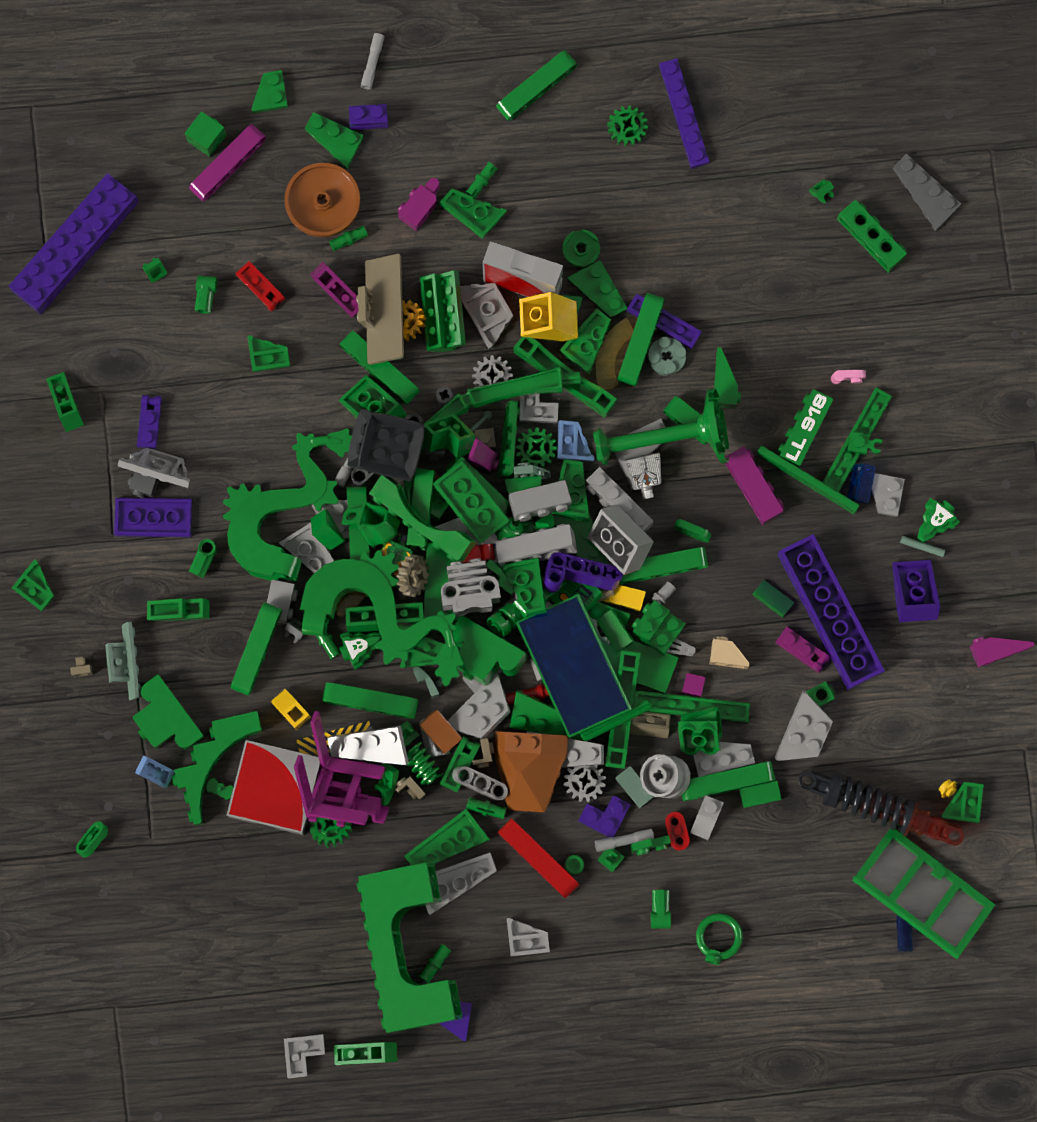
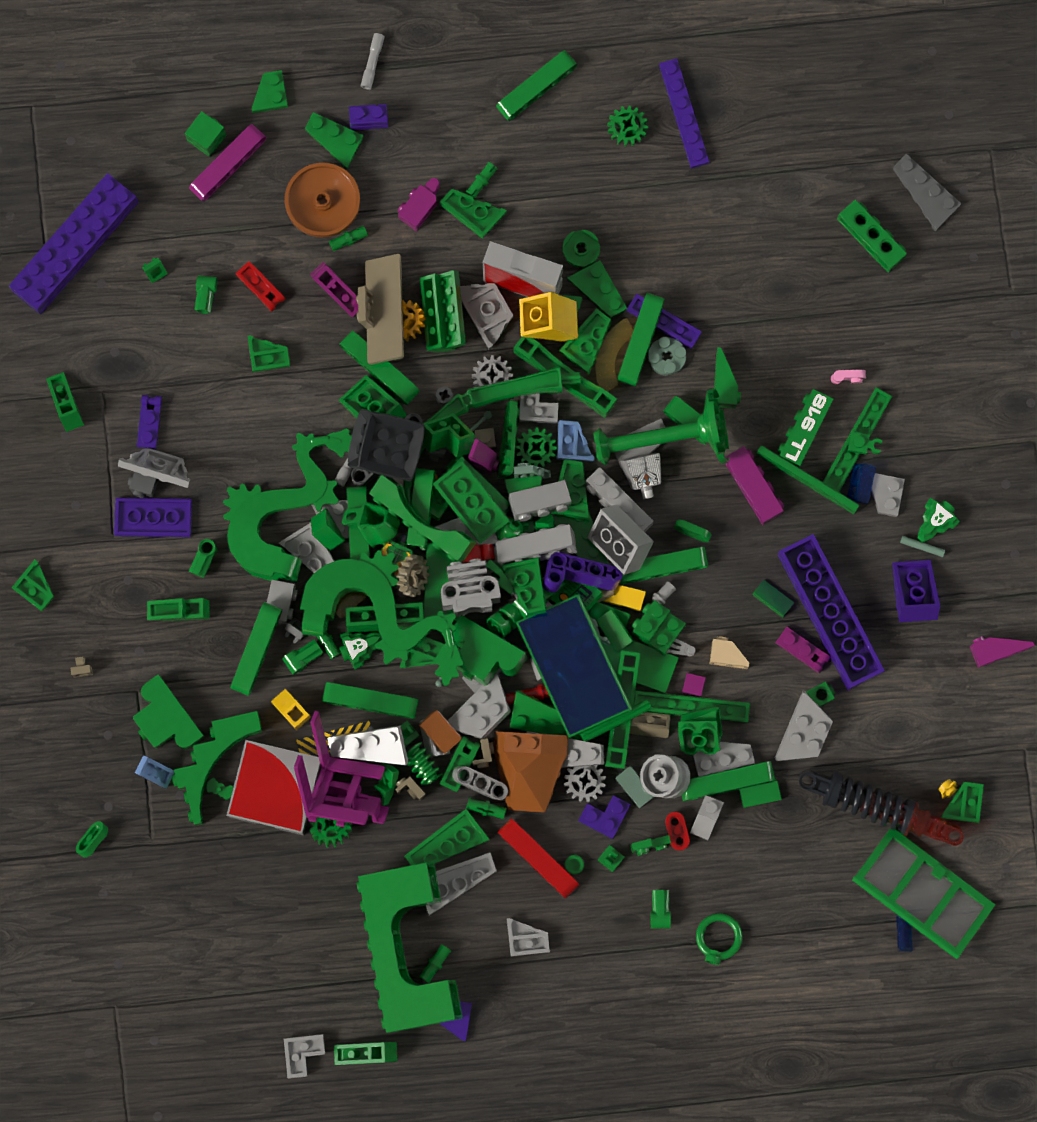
sand green bracket [105,622,141,700] -> none
sand green slope [412,667,439,699] -> none
light grey piece [595,829,654,852] -> none
green tile [809,179,834,203] -> none
none -> green piece [282,639,324,675]

